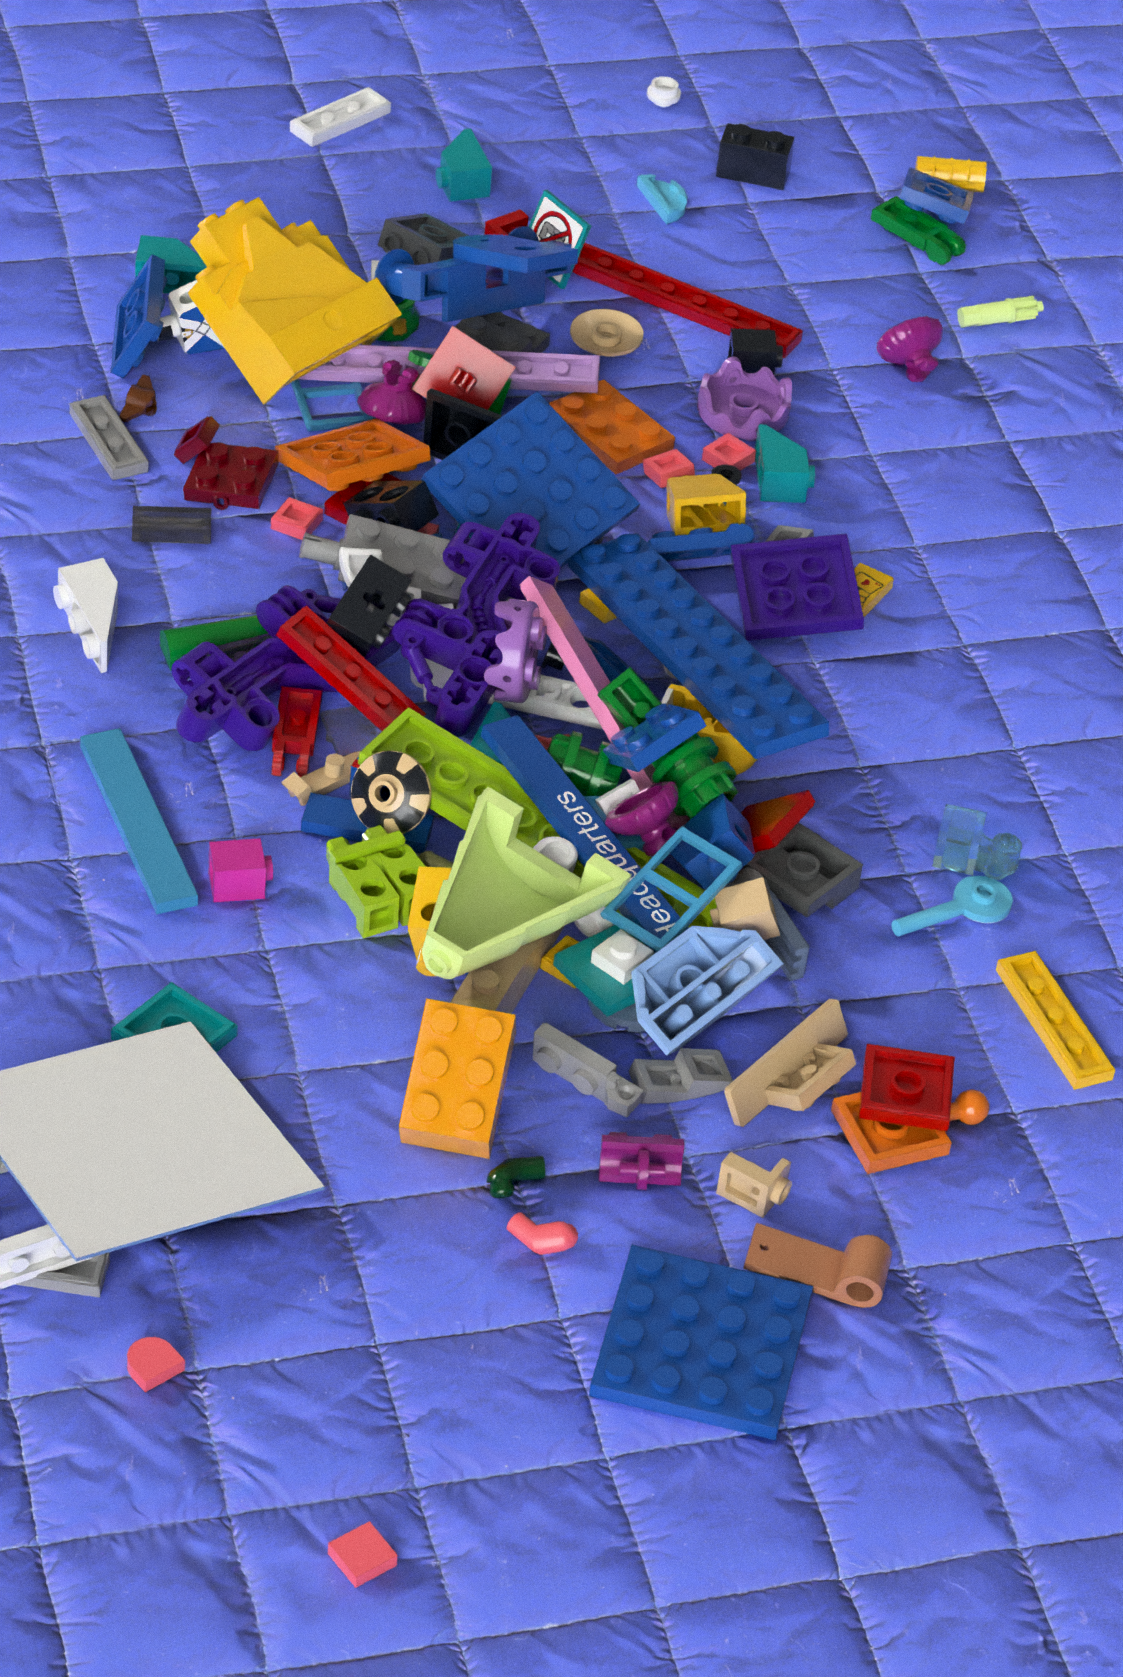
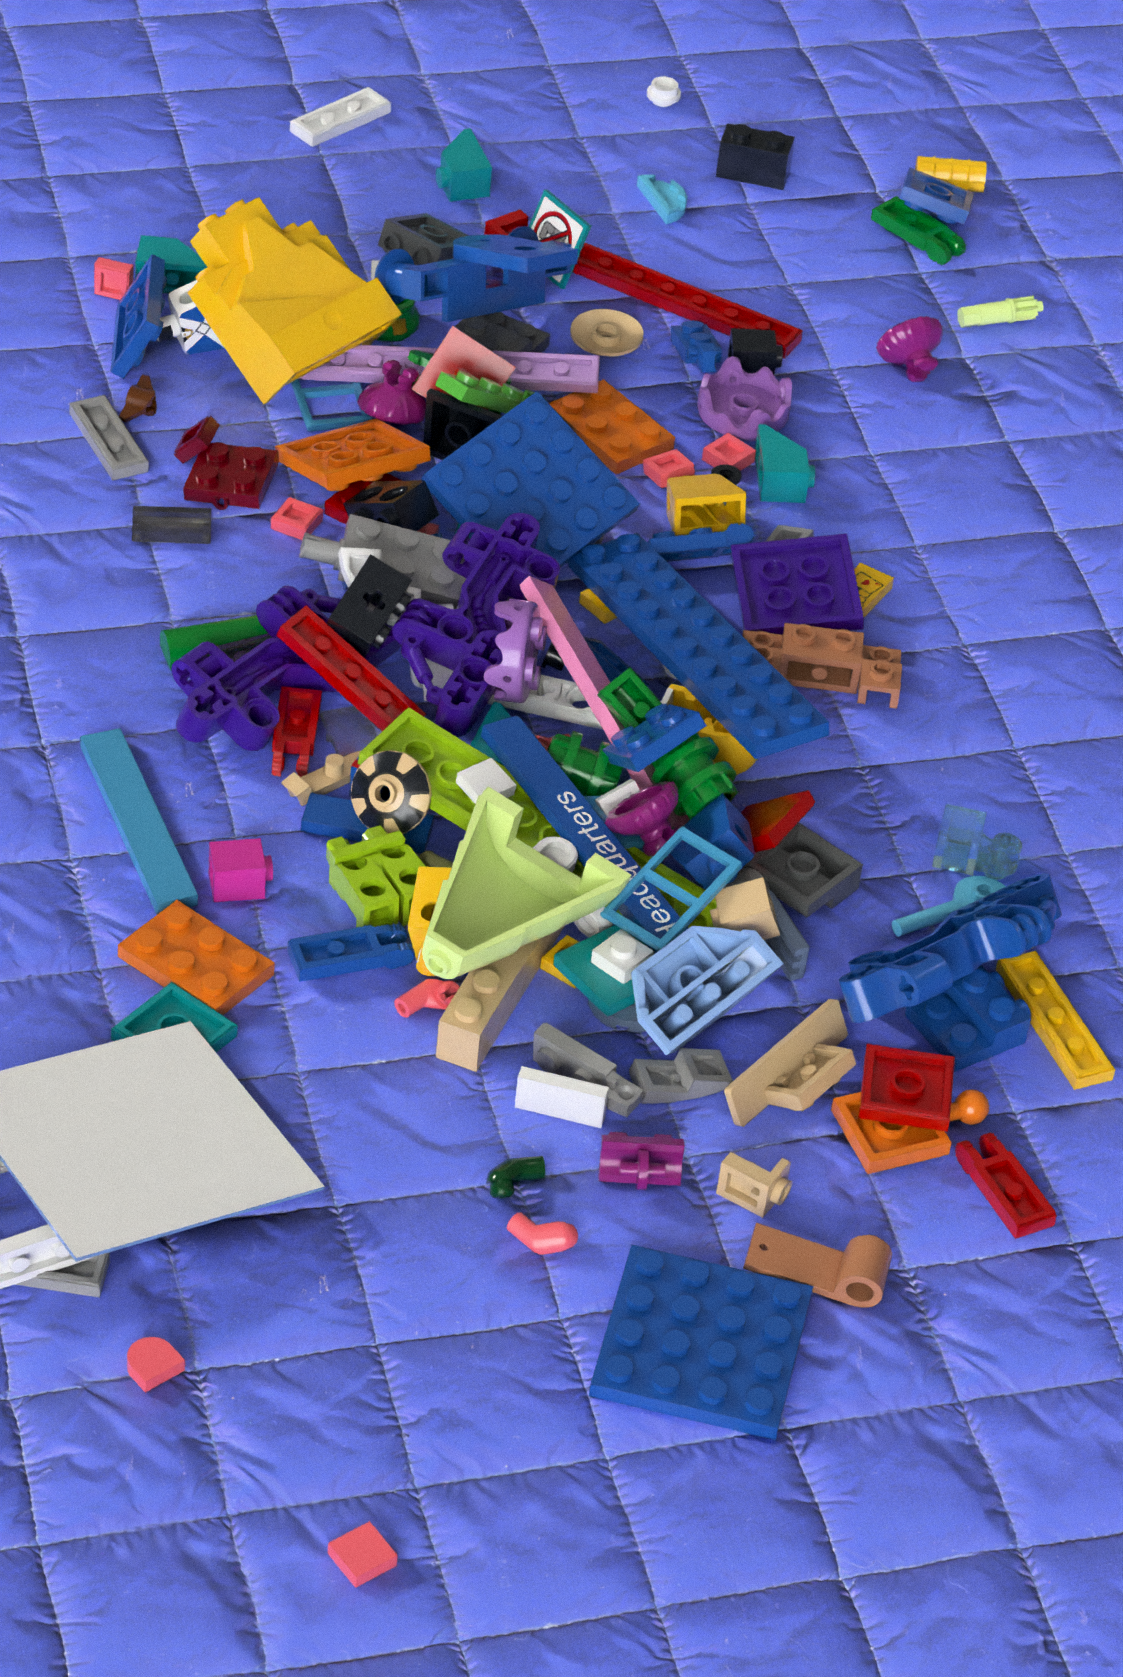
white slope [53,558,118,673] -> none
light orange brick [399,998,516,1159] -> none
none -> coral tile [94,257,134,300]
none -> orange plate [118,900,275,1015]
none -> blue hinge [287,923,415,982]
none -> coral arm [394,979,460,1018]
none -> bright green plate [435,370,546,413]
none -> white tile [456,758,516,804]
none -> white tile [515,1066,609,1128]
none -> blue hinge [670,321,722,373]
none -> nougat bracket [742,623,902,709]
none -> blue beam [839,873,1062,1023]
none -> blue plate [905,965,1031,1072]
none -> red hinge [955,1132,1057,1239]

